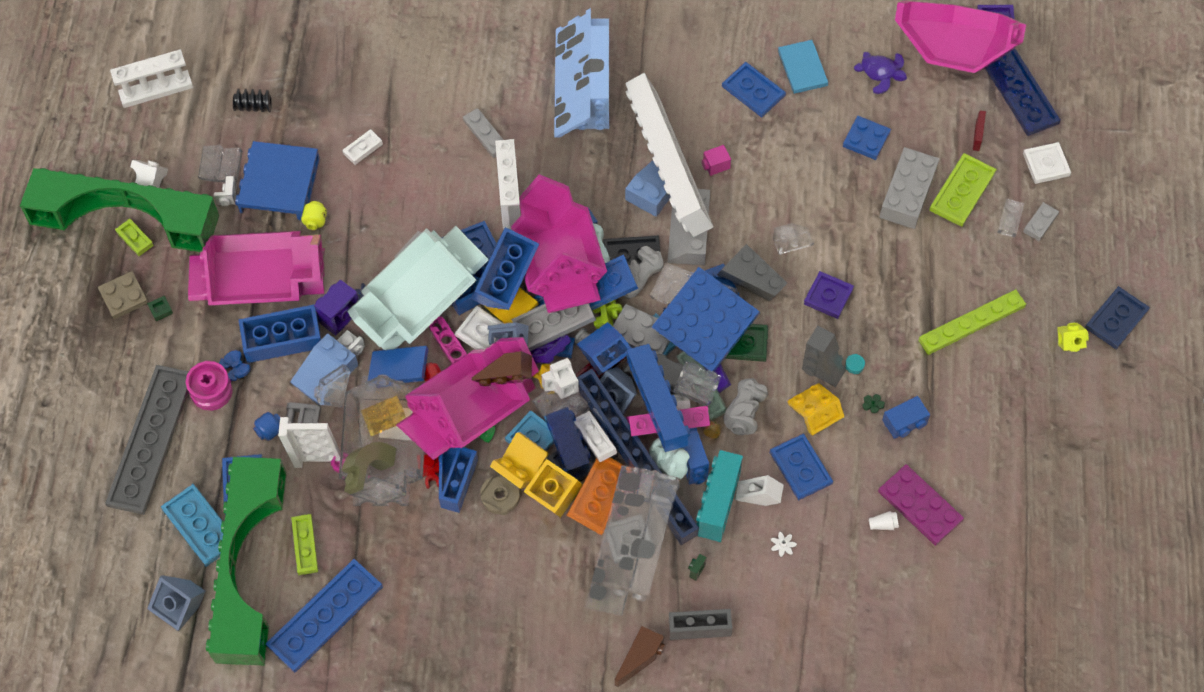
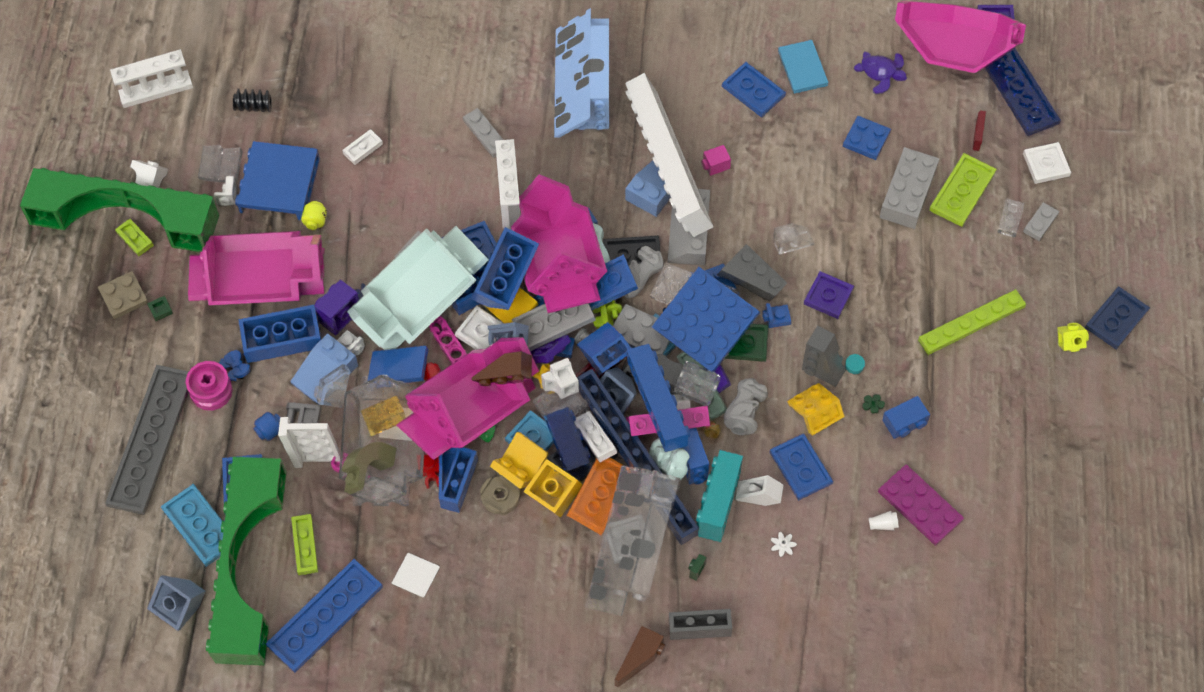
none -> white sticker [392,553,440,597]
none -> blue bracket [762,303,791,328]

